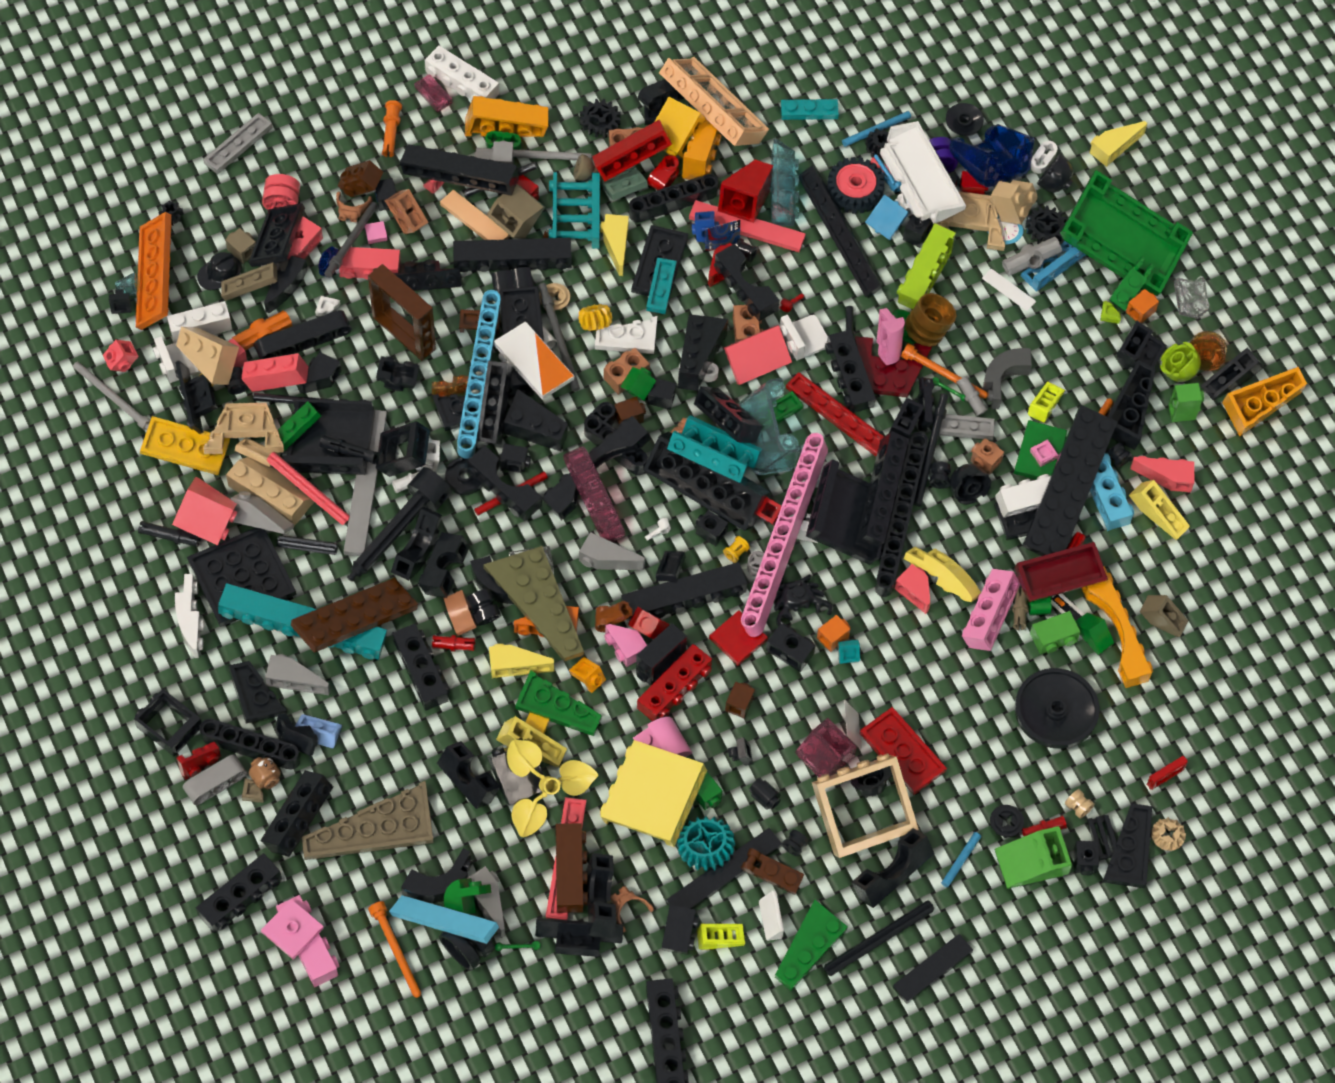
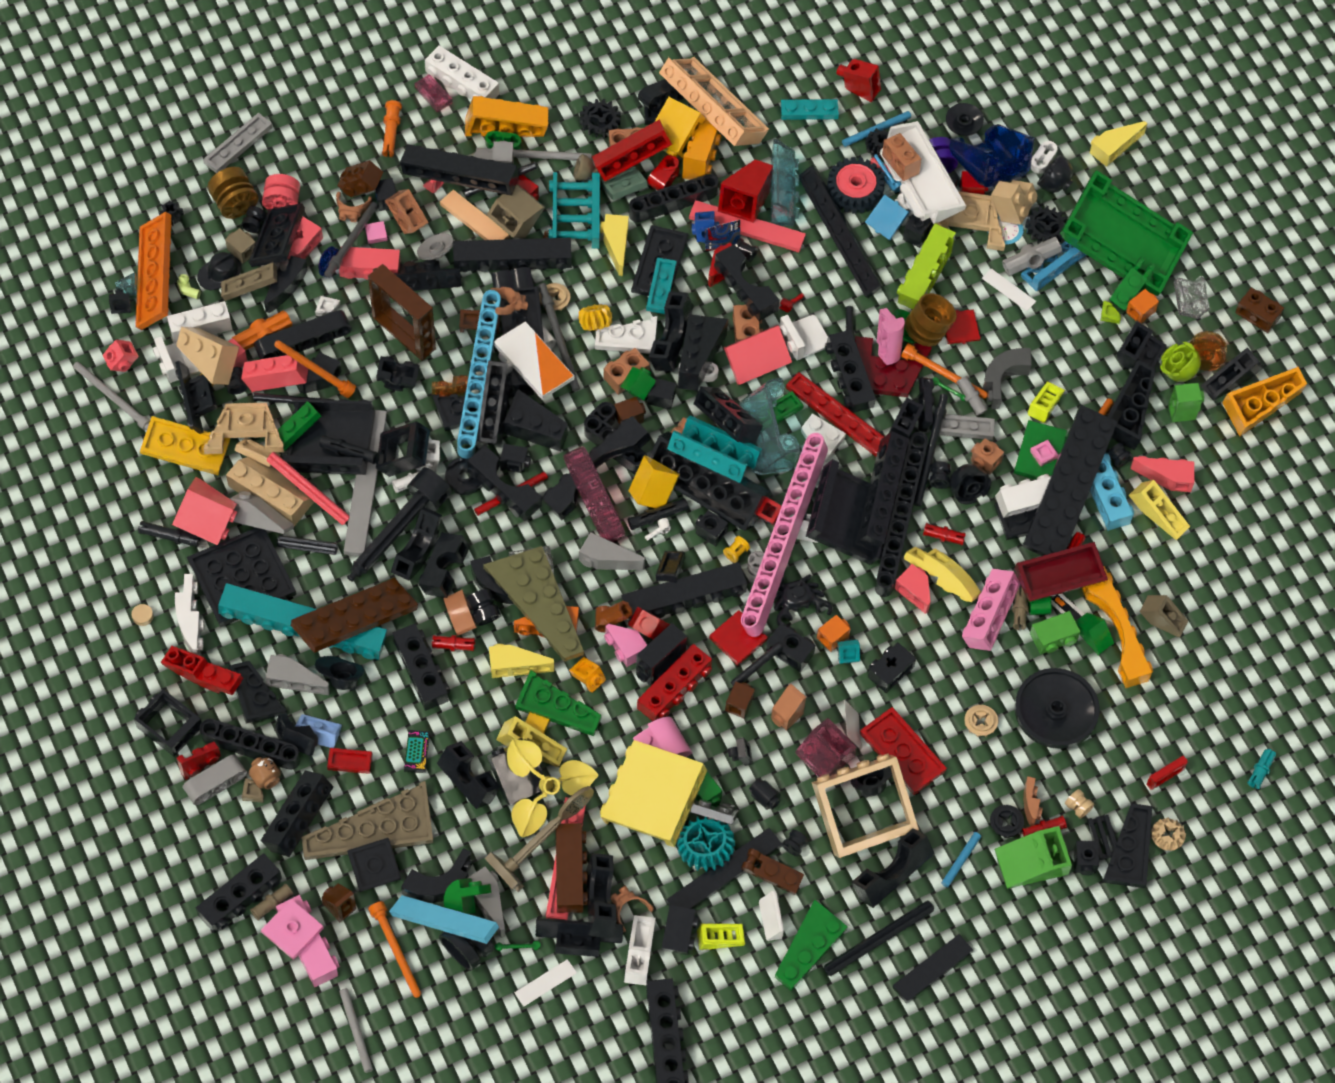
none -> tan tile [132,604,153,626]
none -> red slope [161,646,243,695]
none -> yellowish green arm [177,274,201,300]
none -> pearl gold wheel [207,167,259,219]
none -> black wheel [241,206,266,233]
none -> dark tan pin [250,884,293,921]
none -> orange piece [274,340,356,398]
none -> black piece [315,656,364,690]
none -> reddish brown slope [322,883,356,923]
none -> red tile [327,748,373,774]
none -> light grey bar [339,988,373,1073]
none -> black tile [347,837,401,892]
none -> tile [404,730,430,773]
none -> light grey dish [417,233,454,260]
none -> dark tan piece [485,786,594,892]
none -> nougat helmet [490,287,528,315]
none -> white sticker [514,959,577,1007]
none -> white slope [624,915,656,986]
none -> black pin [627,498,689,530]
none -> yellow slope [628,455,680,508]
none -> black arch [649,292,694,372]
none -> dark grey plate [691,799,739,825]
none -> black bar [730,642,784,686]
none -> nougat slope [771,684,806,731]
none -> white wing [801,414,846,462]
none -> red torso [836,59,881,102]
none -> black brick [868,642,916,693]
none -> nougat brick [882,133,921,181]
none -> red pin [923,523,966,546]
none -> red piece [946,309,980,344]
none -> tan gear [965,705,998,737]
none -> nougat slope [1023,776,1043,826]
none -> reddish brown brick [1235,287,1284,333]
none -> teal axle [1247,749,1276,789]

